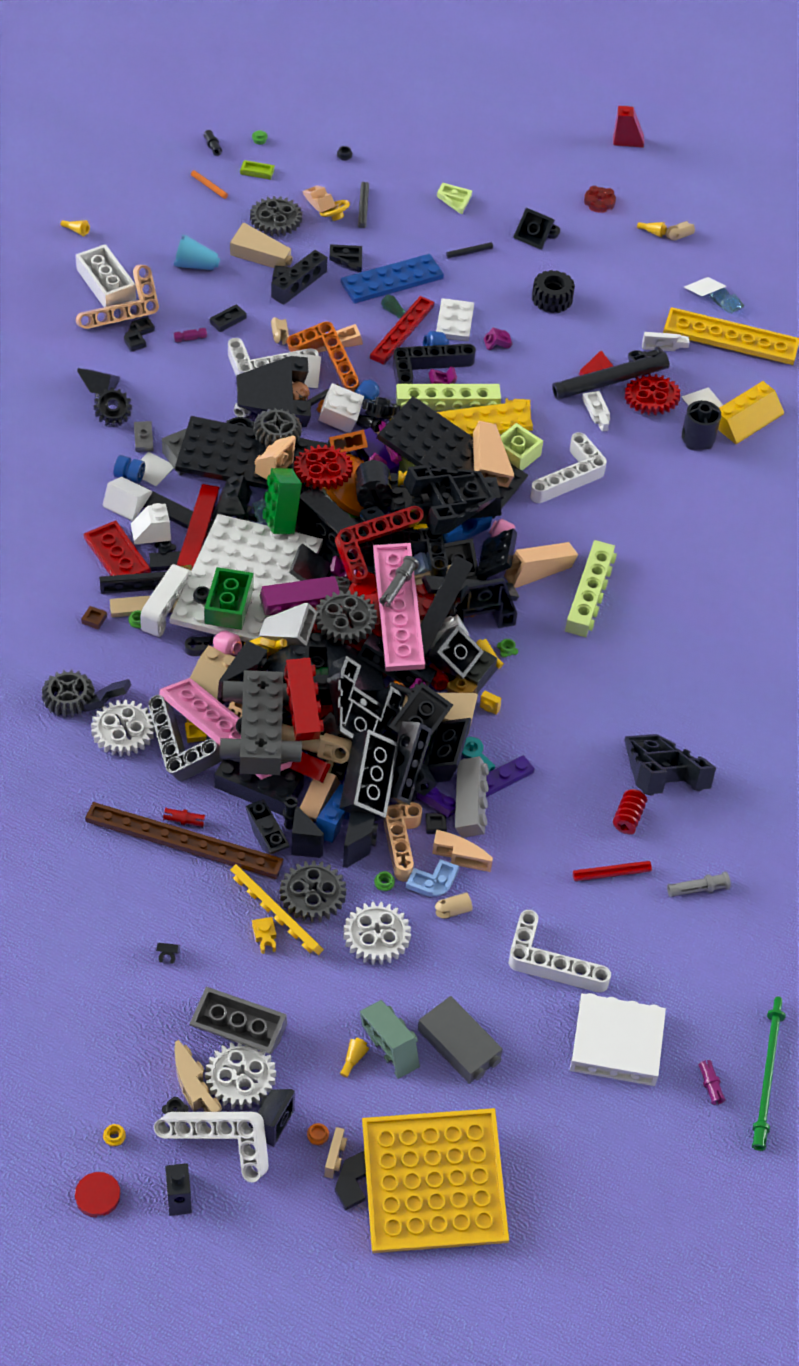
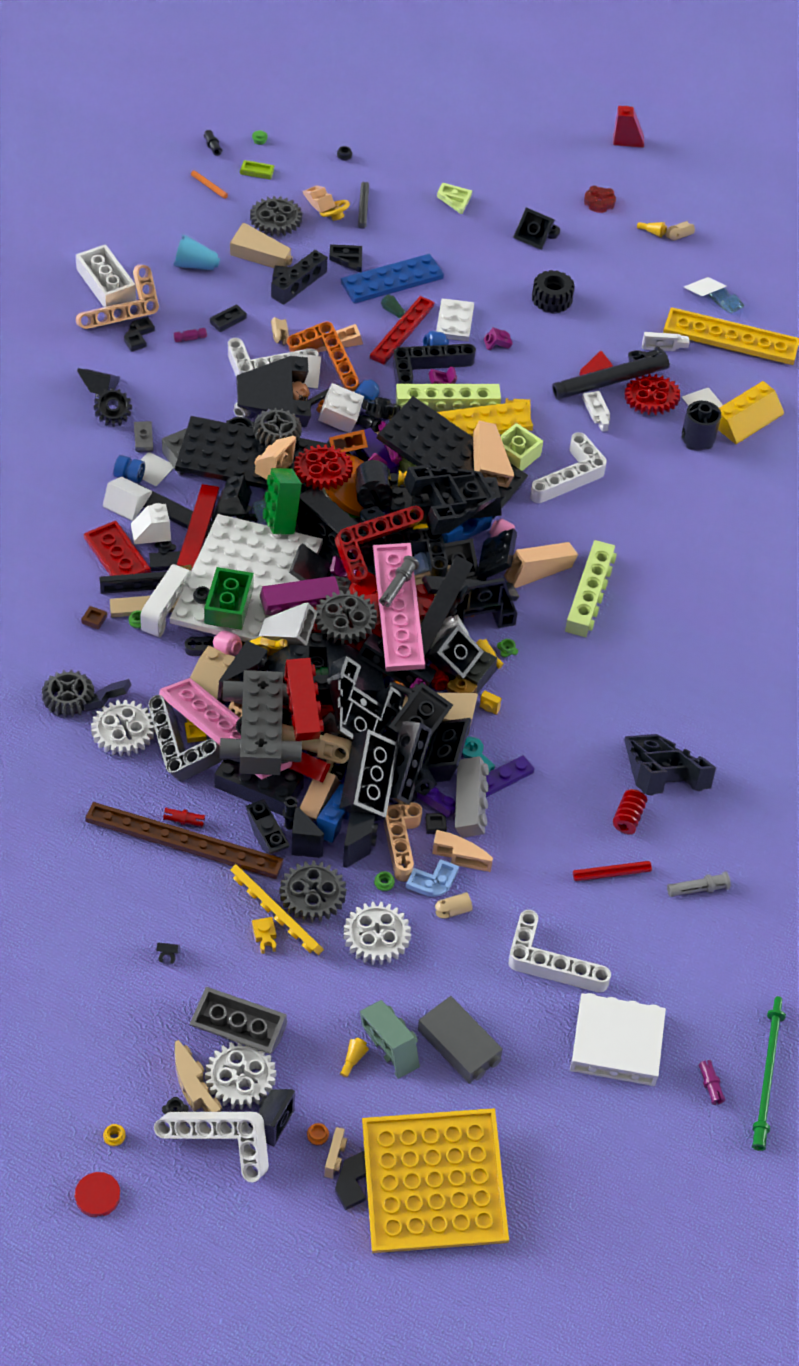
yellow cone [60,220,90,236] -> none
black torso [165,1163,192,1216] -> none
black bar [446,242,493,258] -> none

